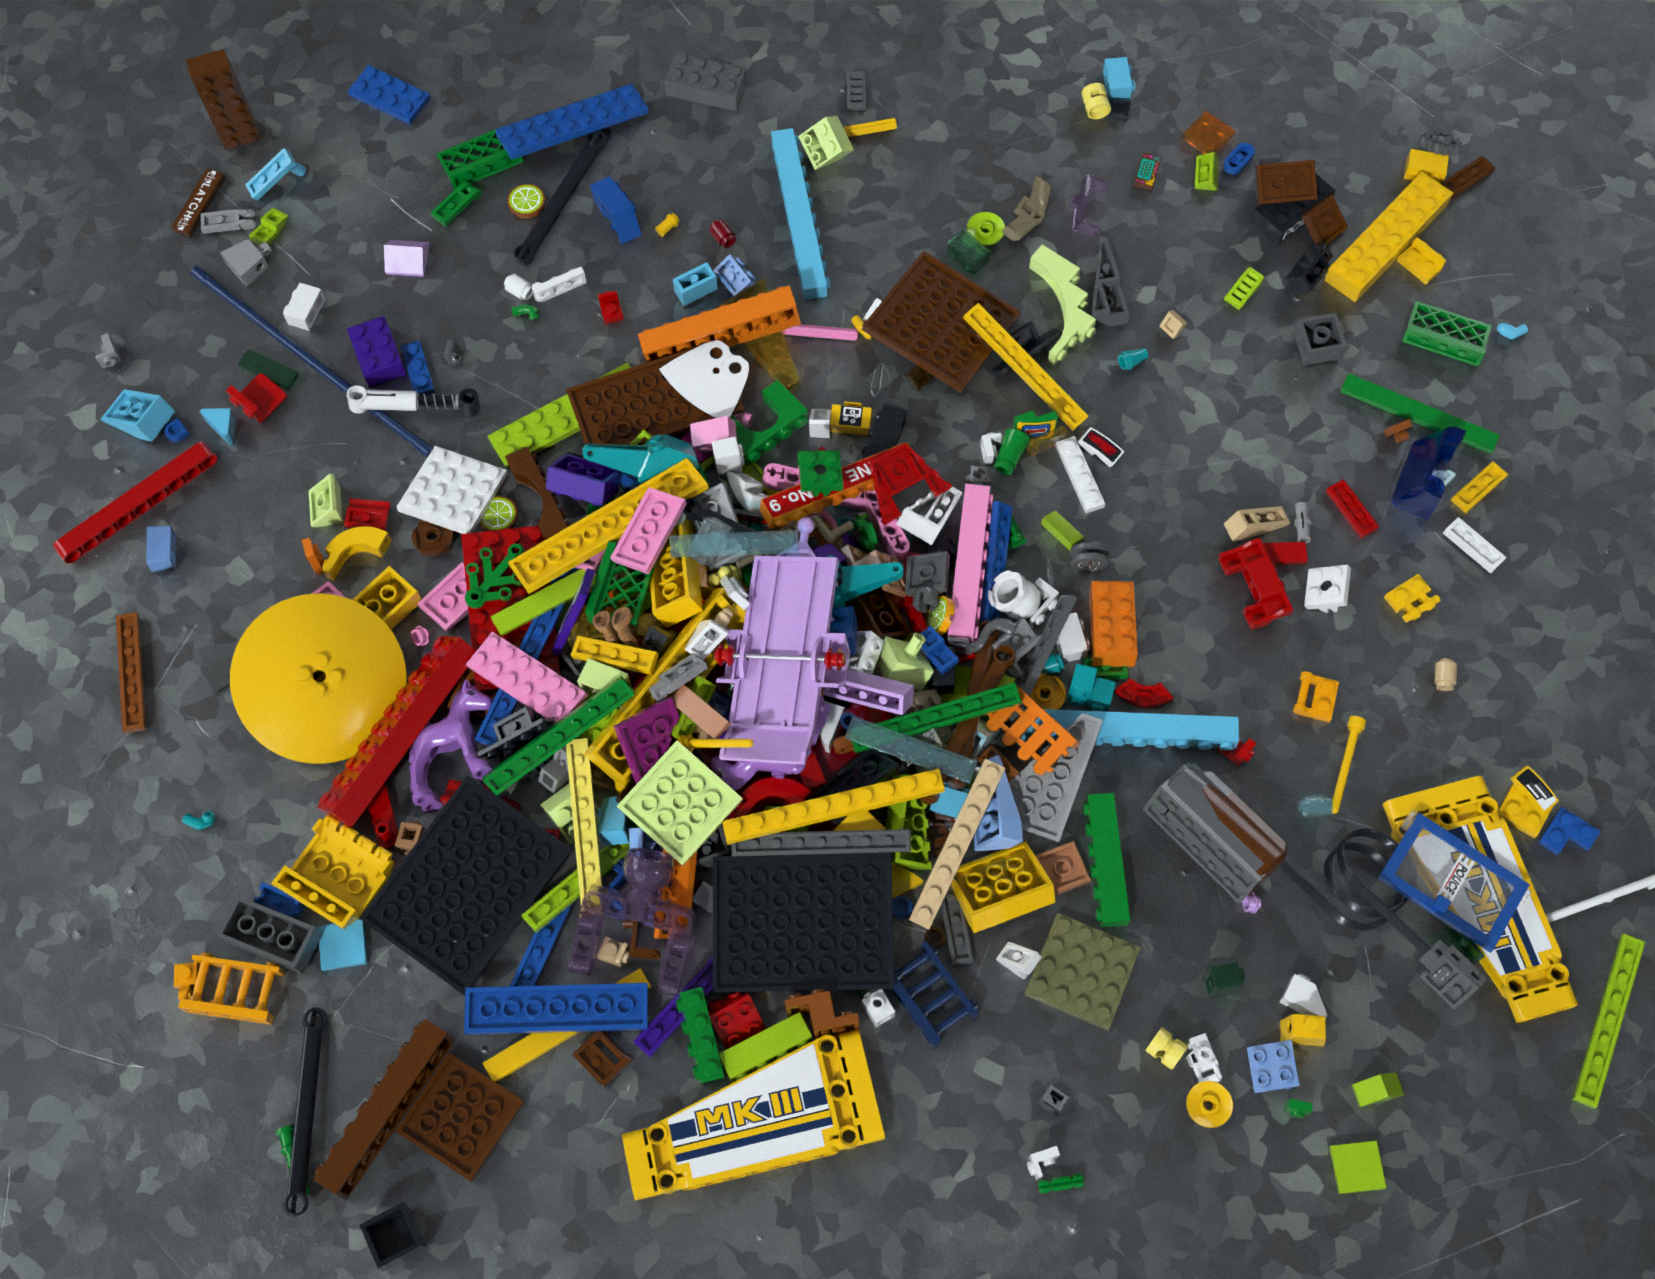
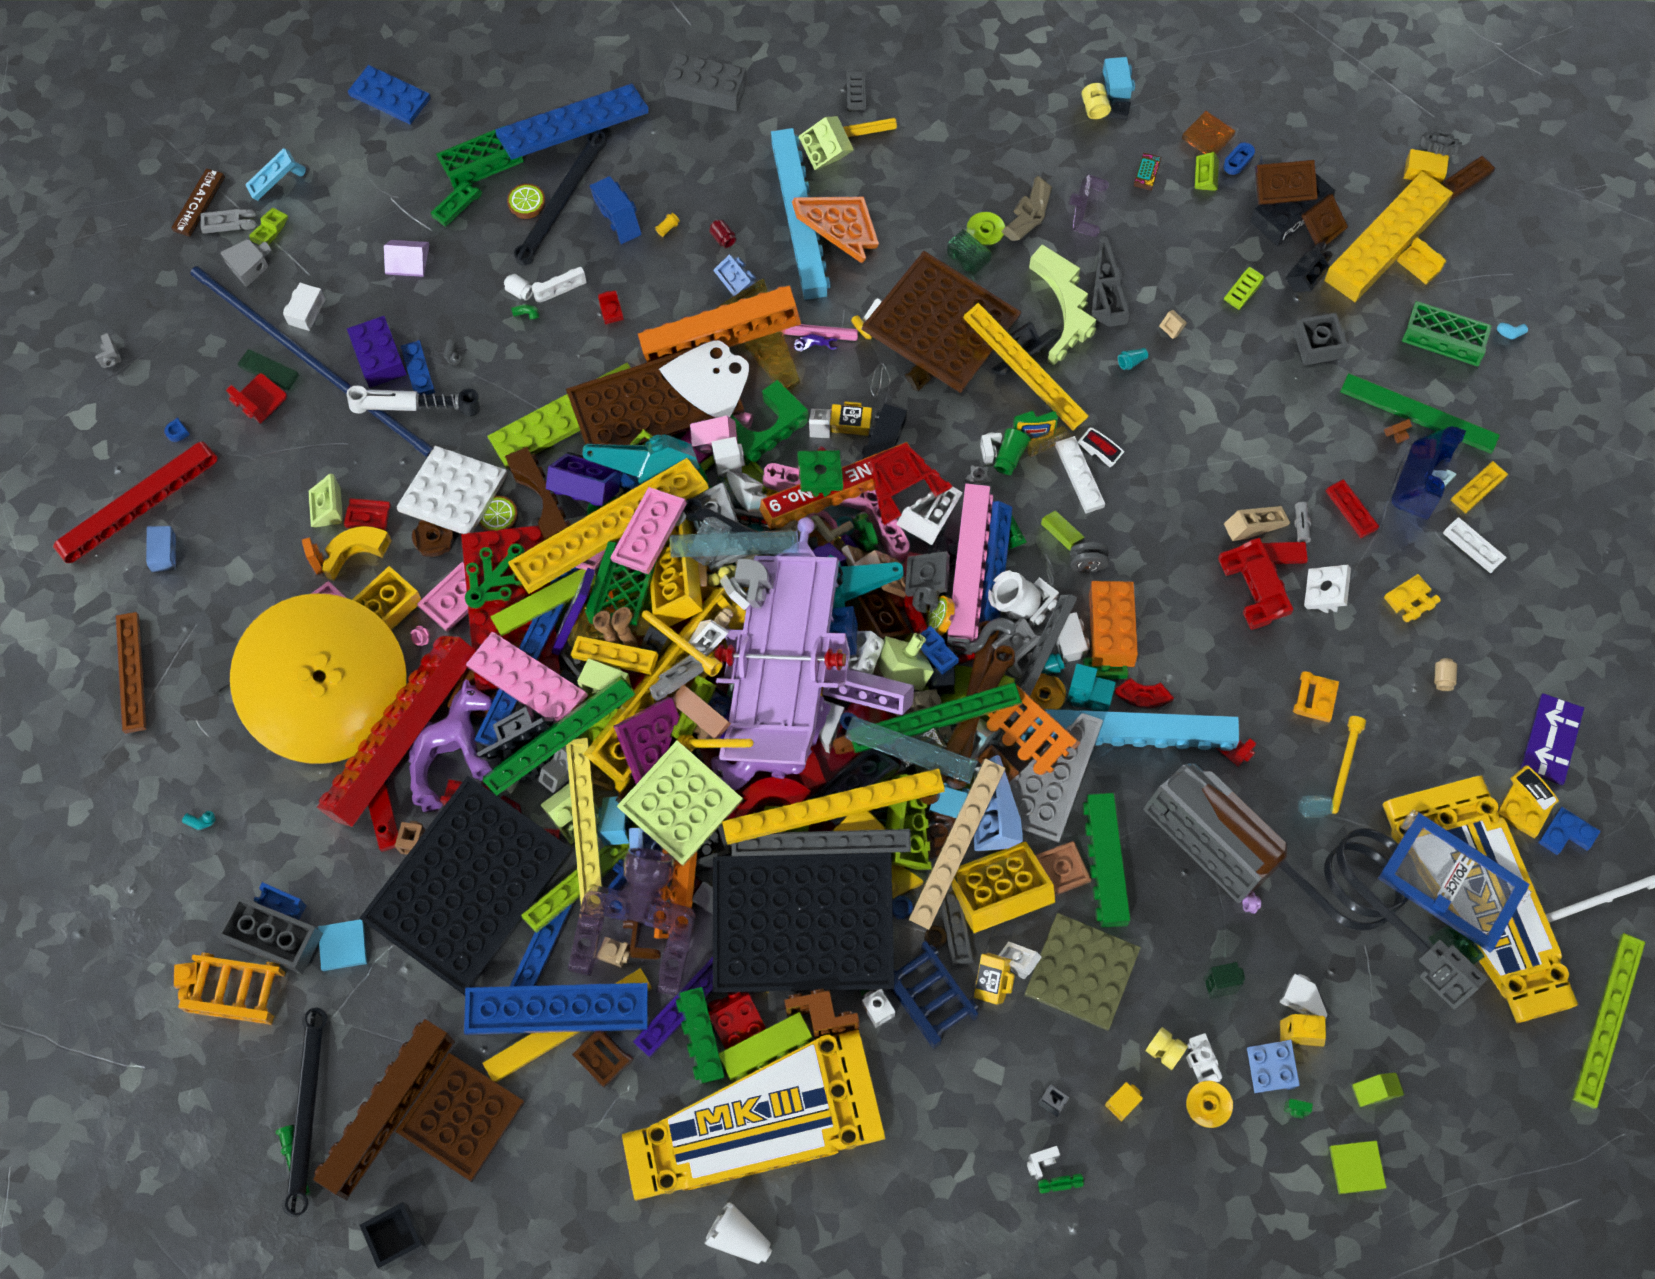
medium azure slope [101,389,175,442] -> none
reddish brown brick [186,49,261,150] -> none
medium azure slope [200,408,236,445] -> none
yellow slope [271,814,394,929] -> none
medium azure brick [673,262,718,306] -> none
none -> yellow piece [642,610,722,677]
none -> white cone [704,1202,772,1264]
none -> light grey brick [734,559,773,608]
none -> orange wing [792,197,879,263]
none -> dark purple arm [794,334,838,351]
none -> yellow piece [974,953,1015,1005]
none -> yellow brick [1105,1082,1143,1122]
none -> dark purple tile [1520,693,1585,785]

